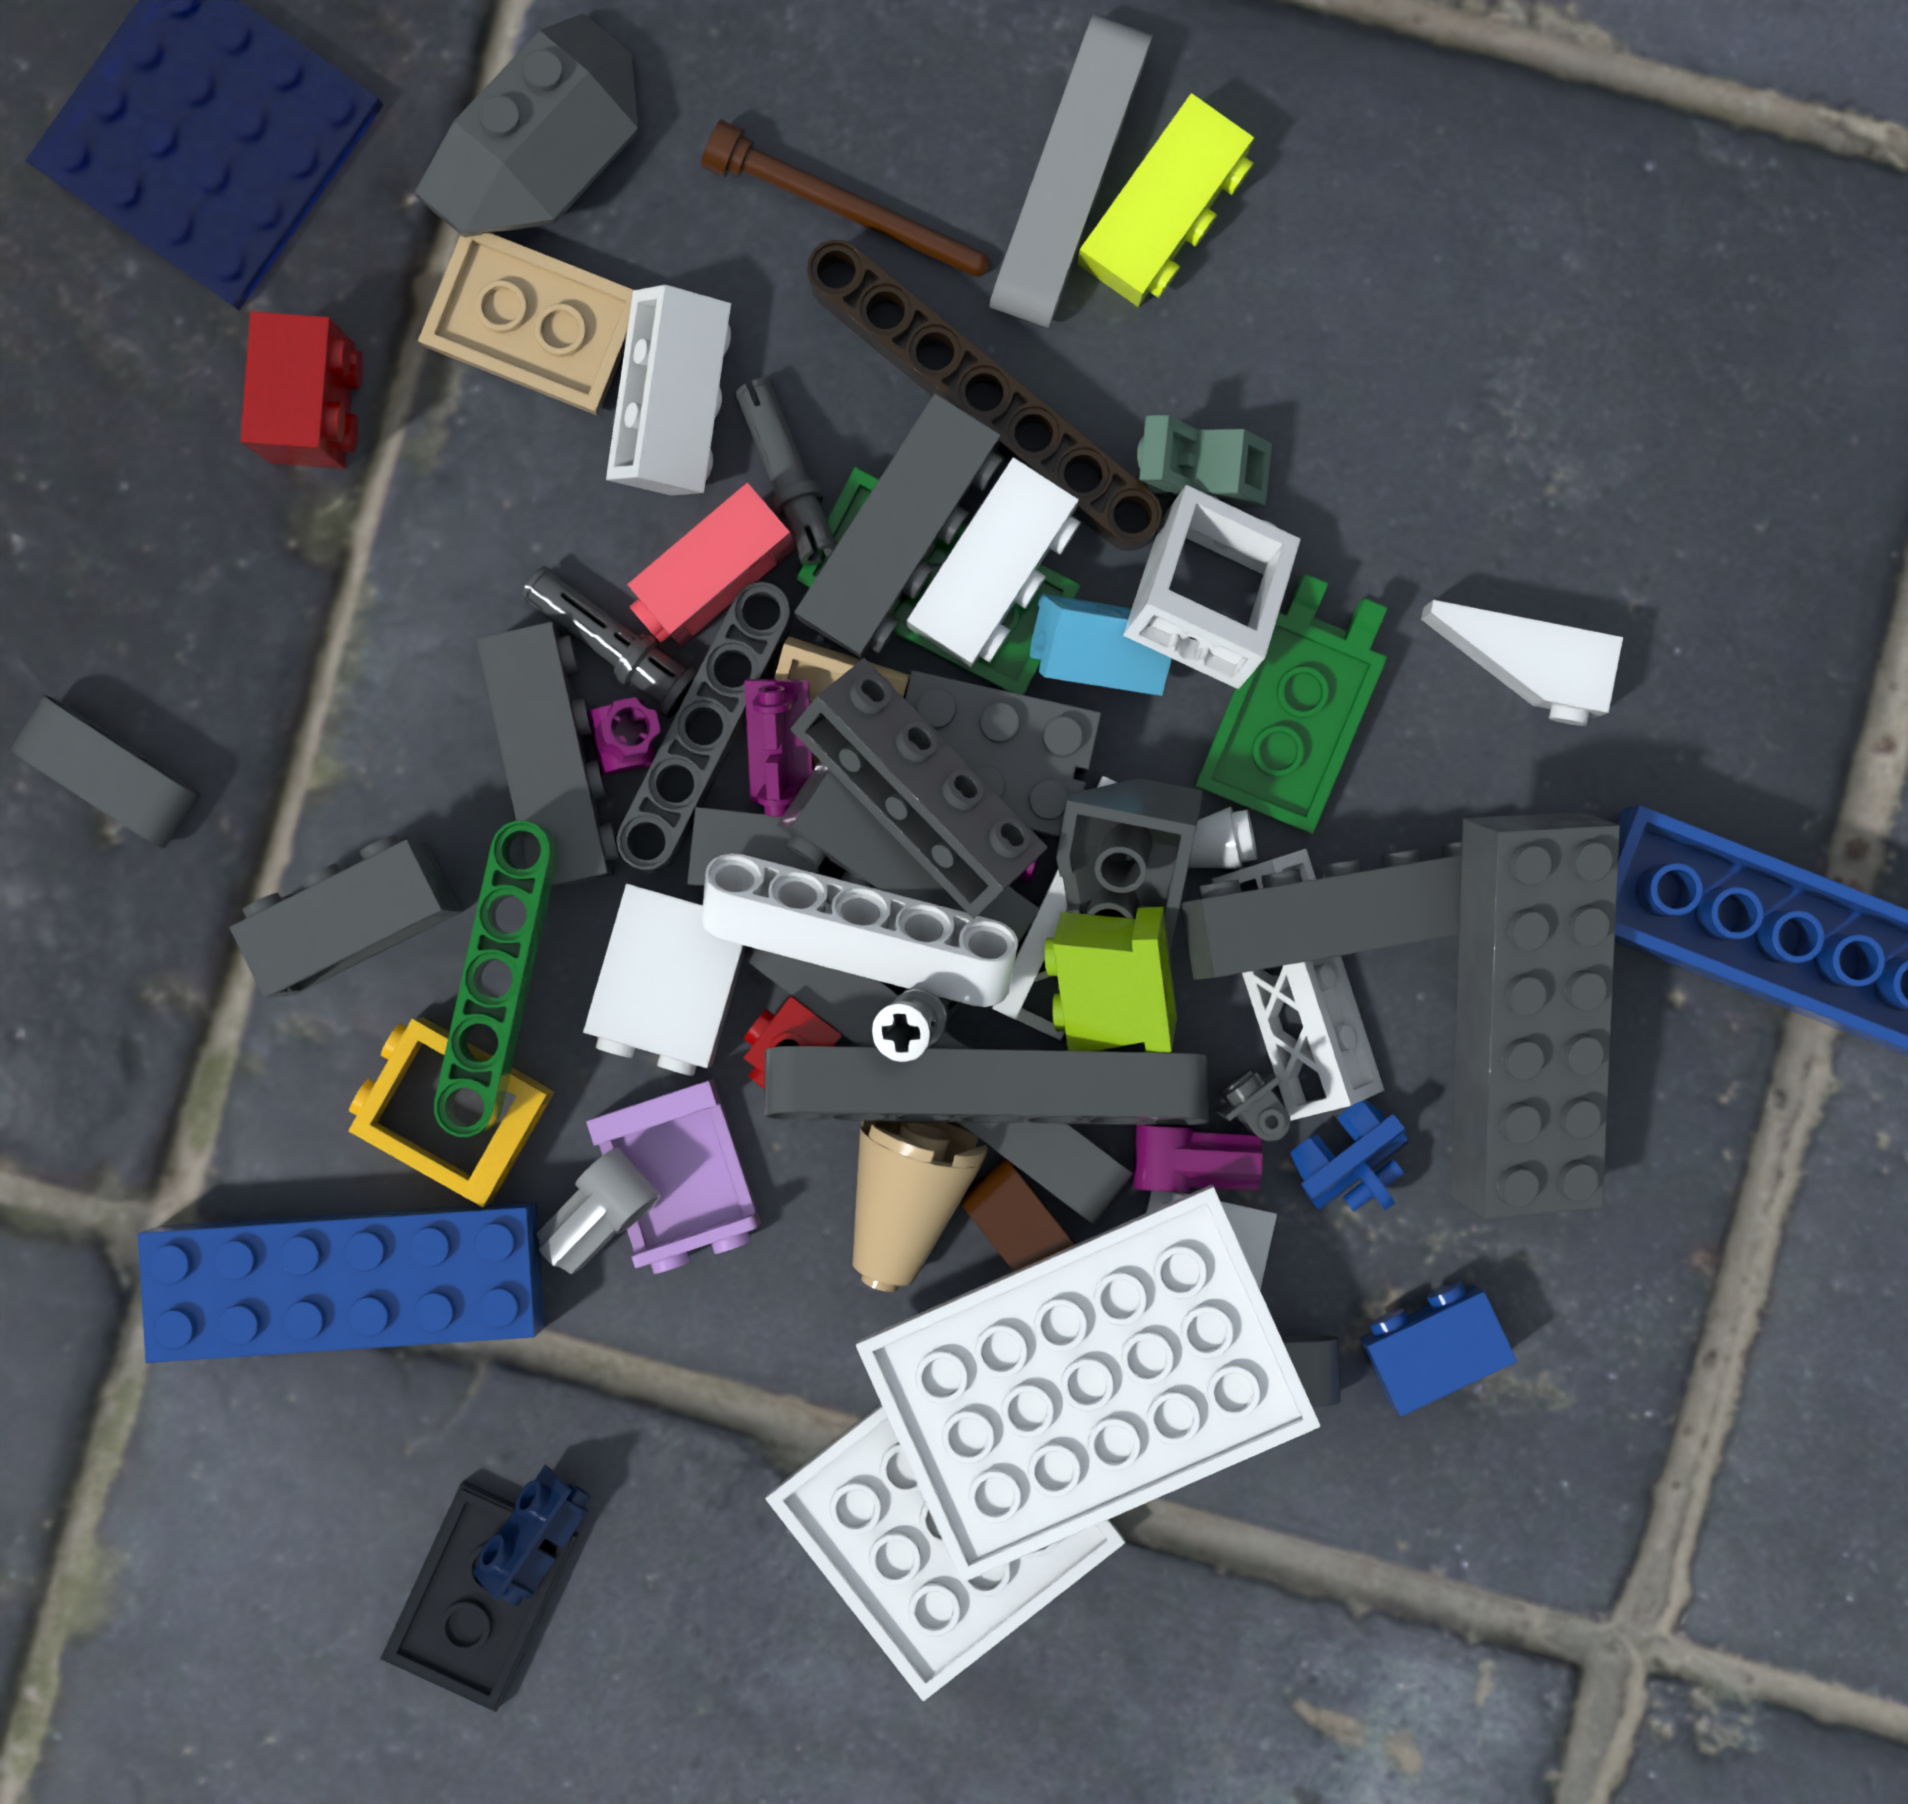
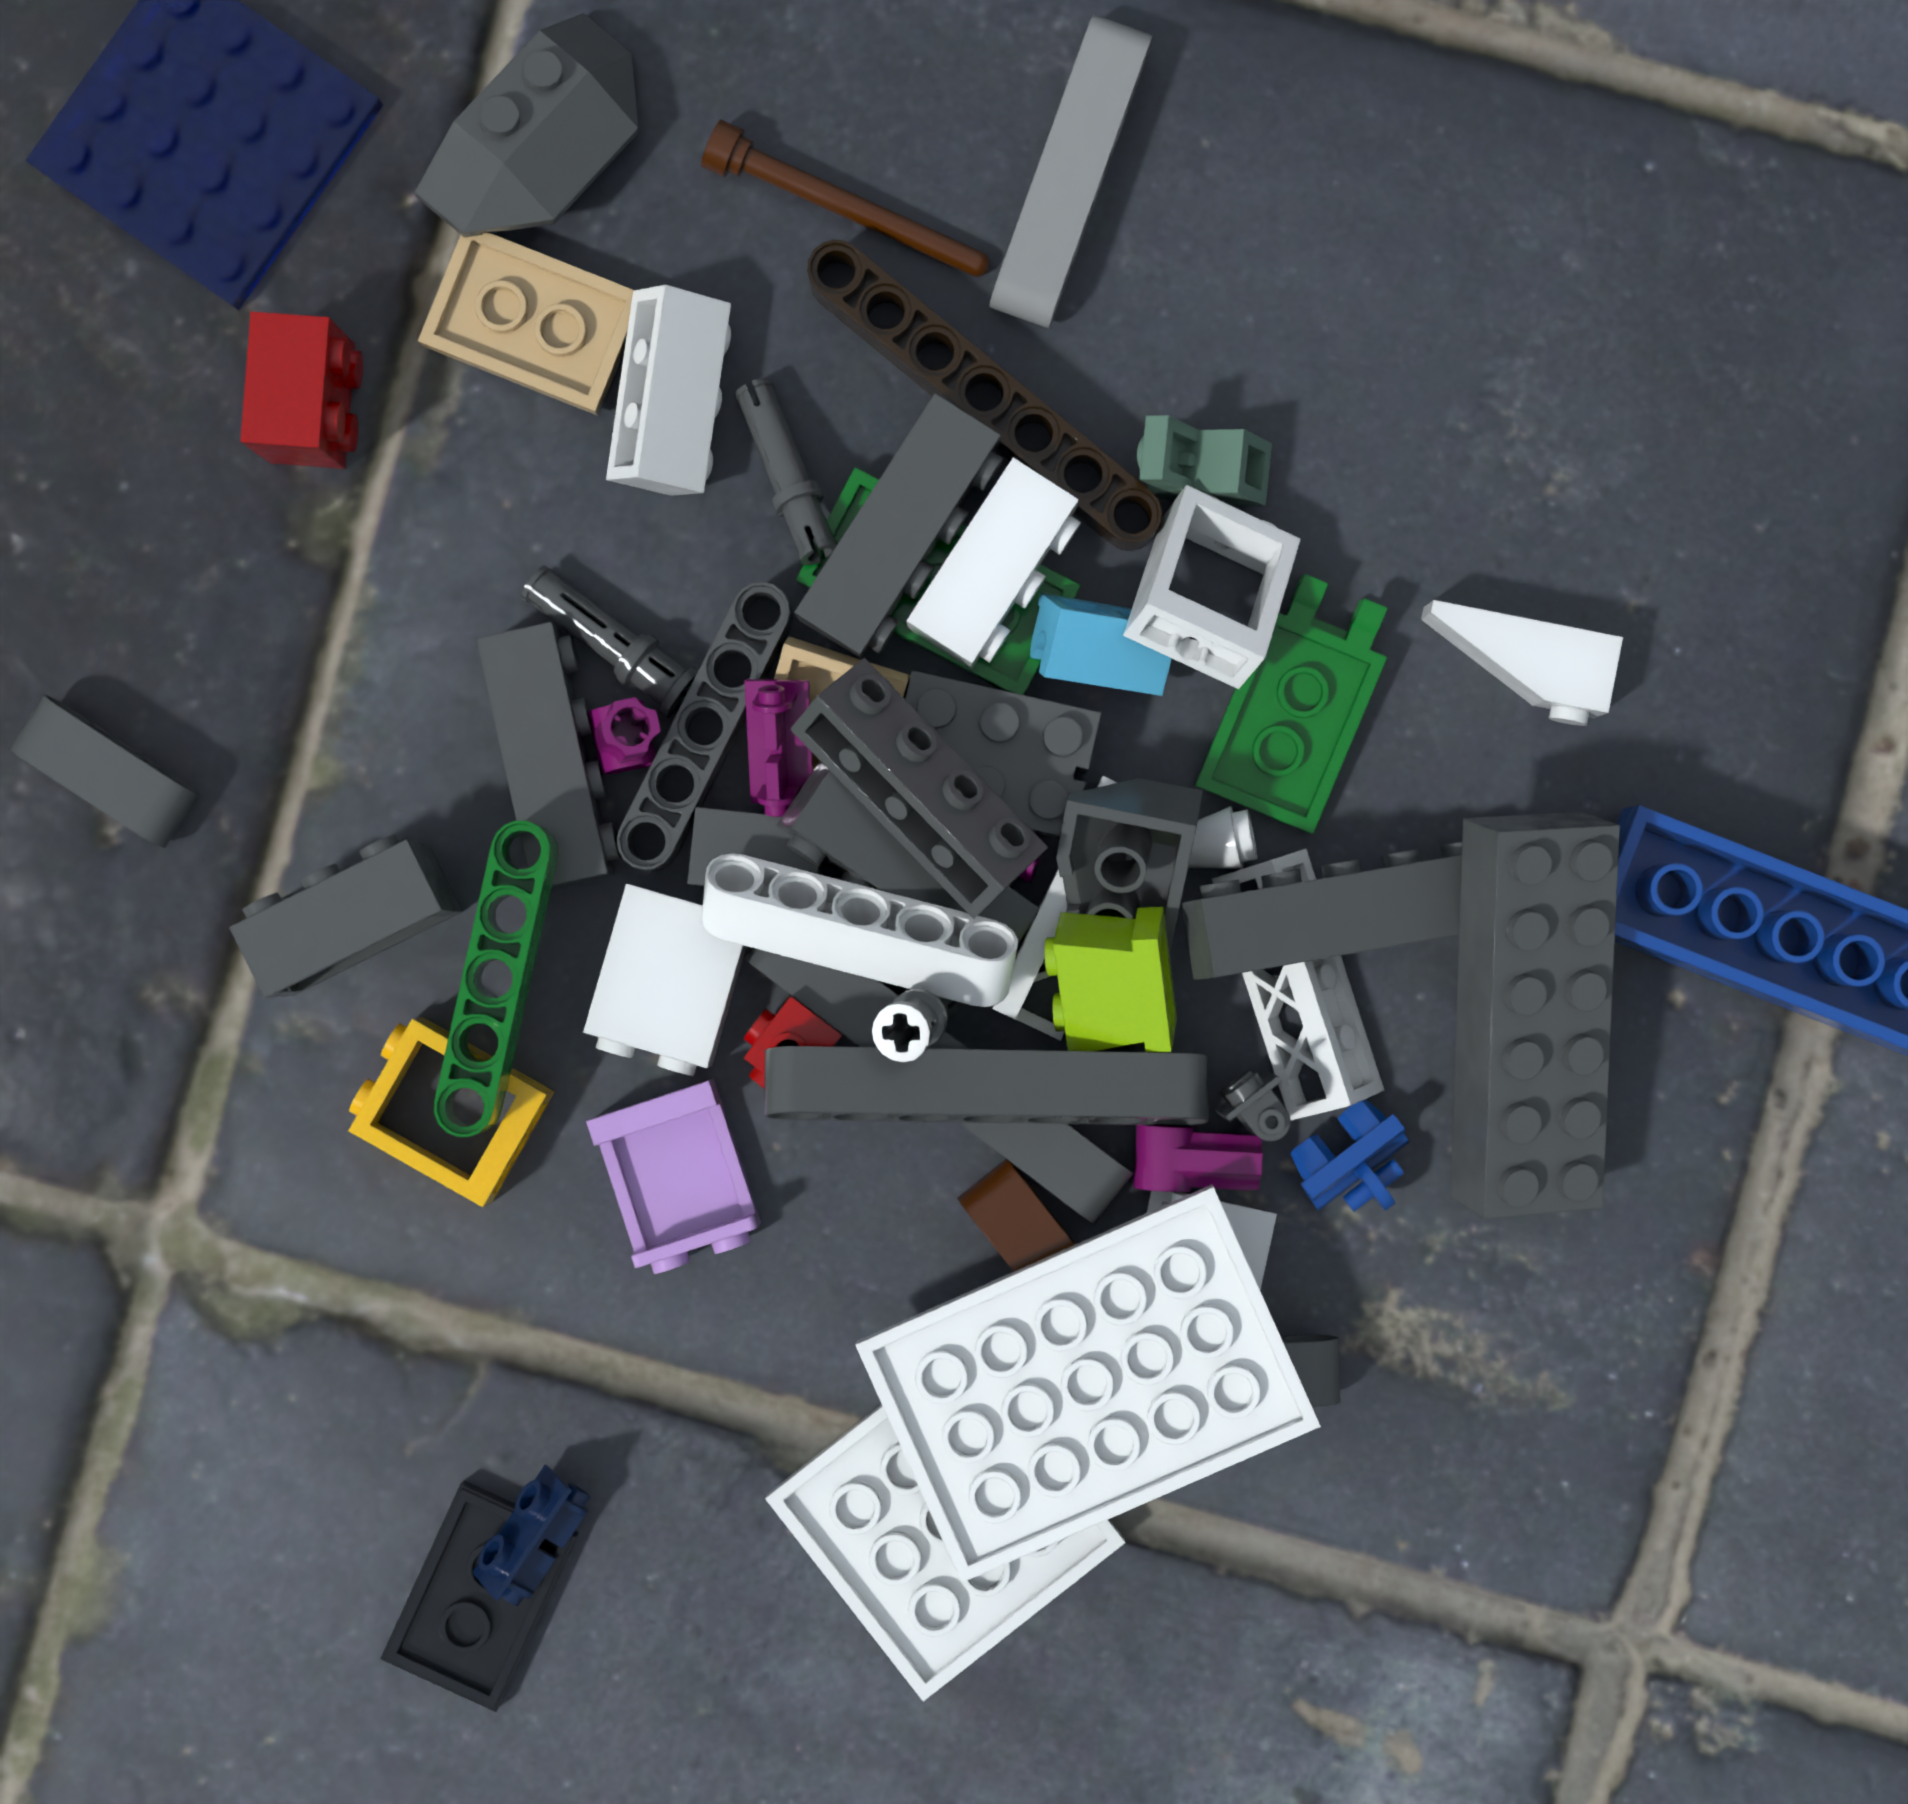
blue brick [138,1201,545,1363] -> none
light grey piece [536,1147,661,1274] -> none
coral window [627,482,797,648] -> none
tan cone [852,1121,988,1292] -> none
neon yellow brick [1077,93,1254,308] -> none
blue brick [1359,1281,1518,1417] -> none

